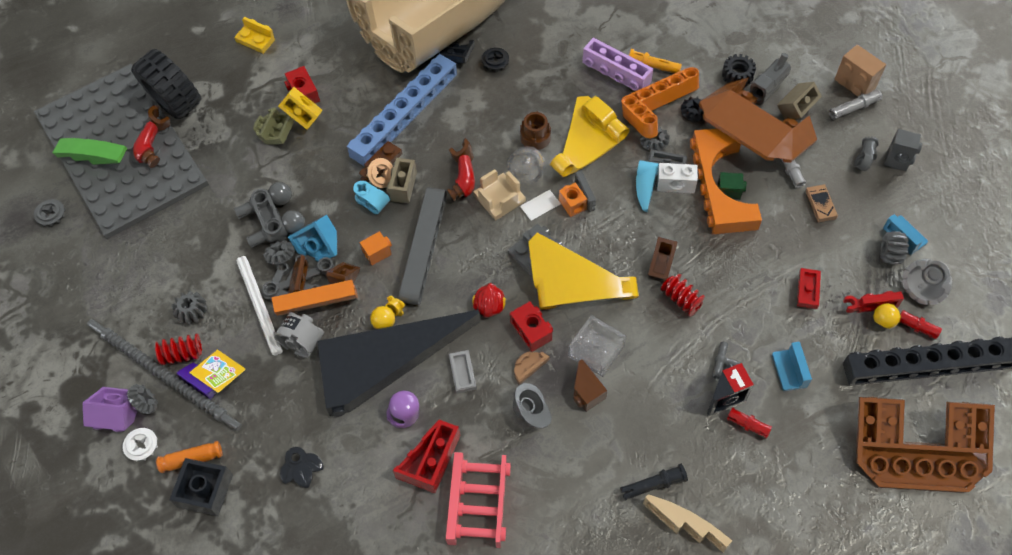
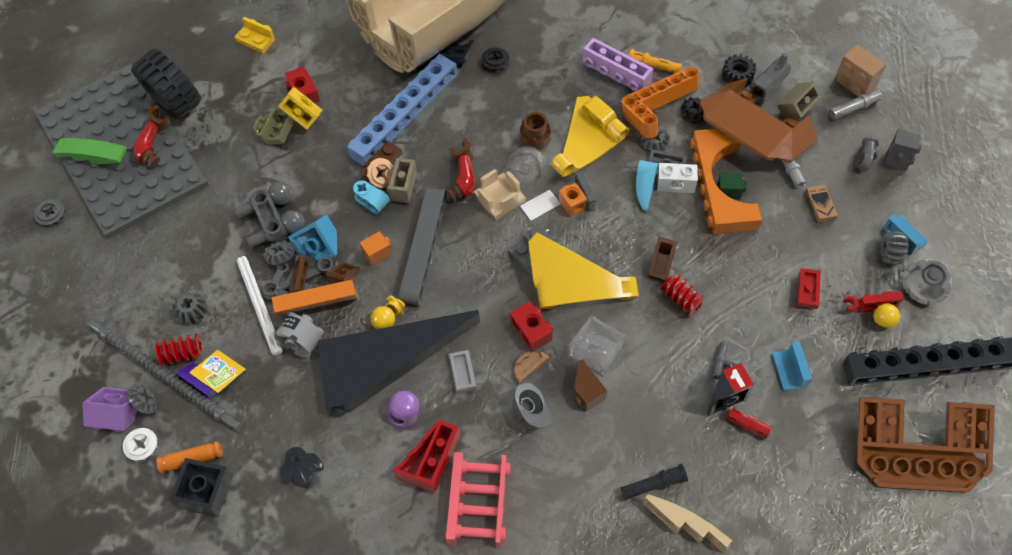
red hair [472,283,506,318] -> none
red pin [900,310,942,340] -> none

